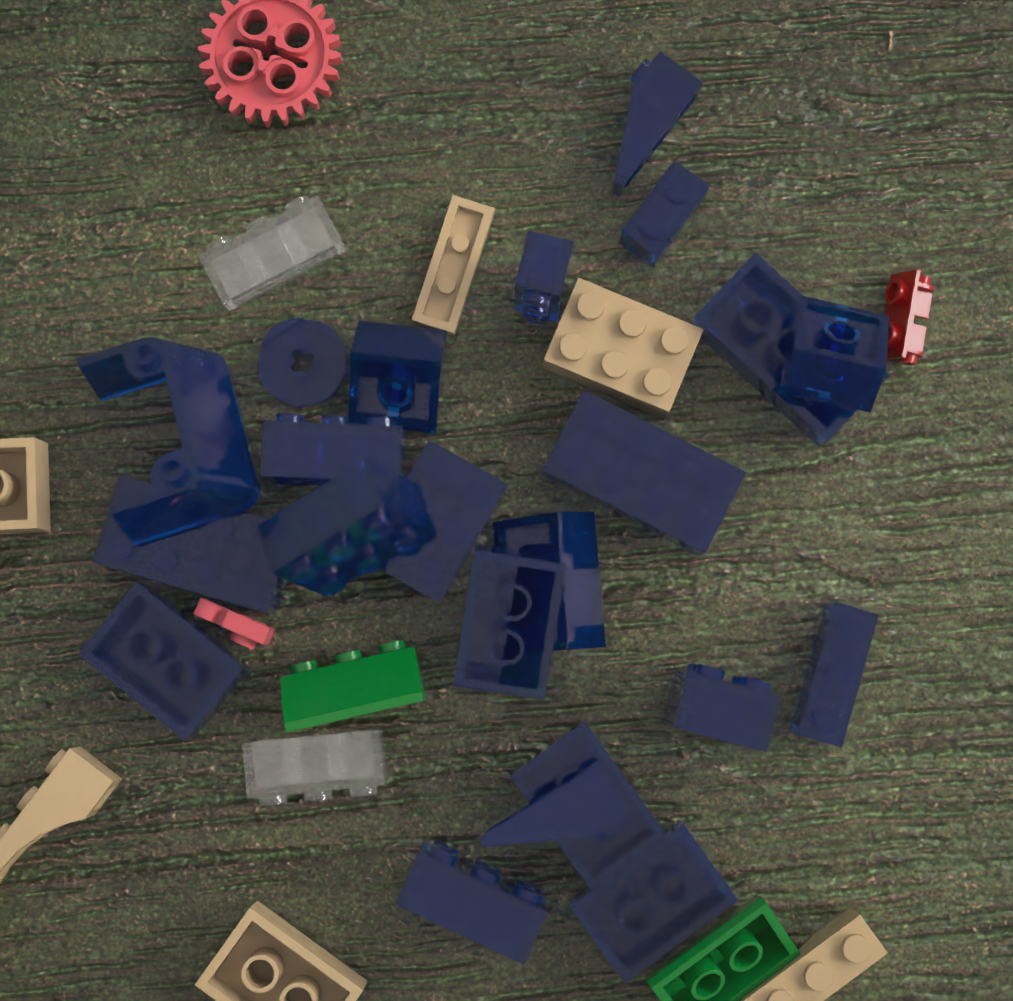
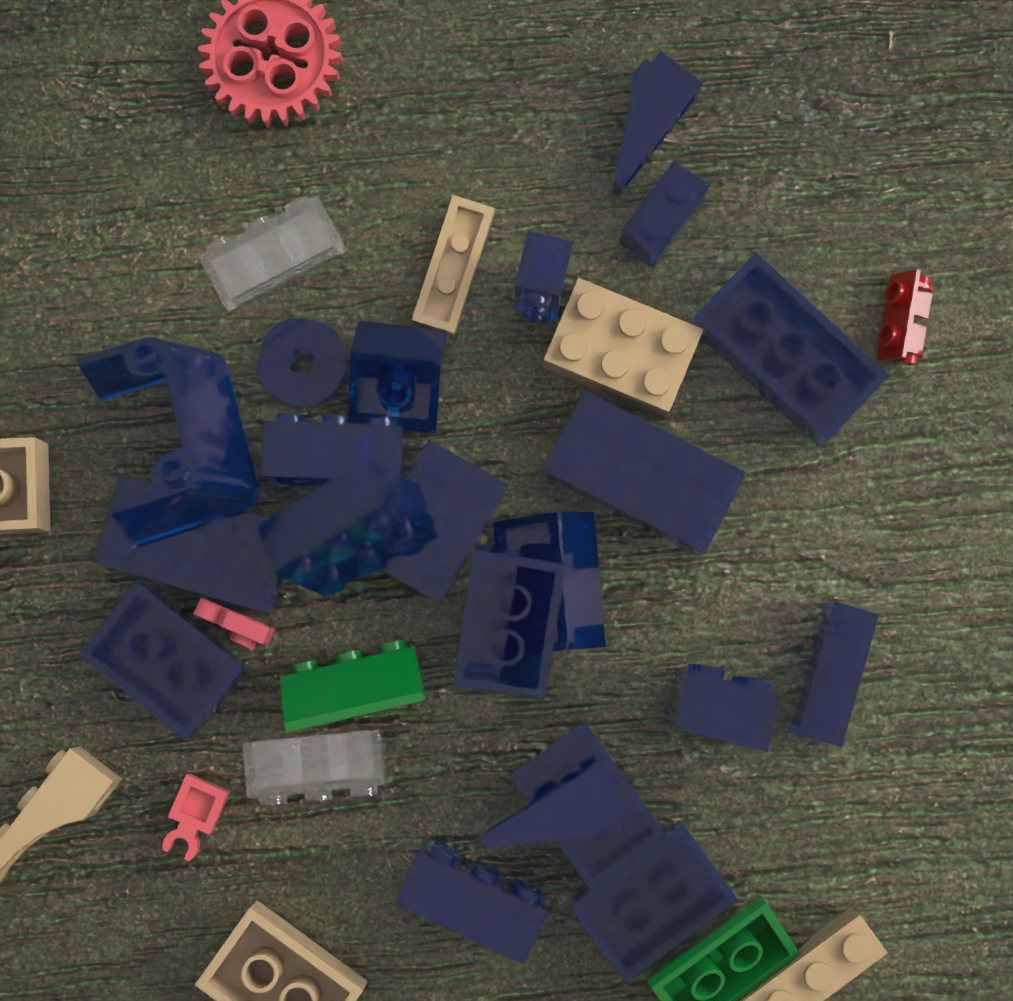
clear blue slope [780,295,889,413] -> none
none -> coral plate [162,774,230,861]

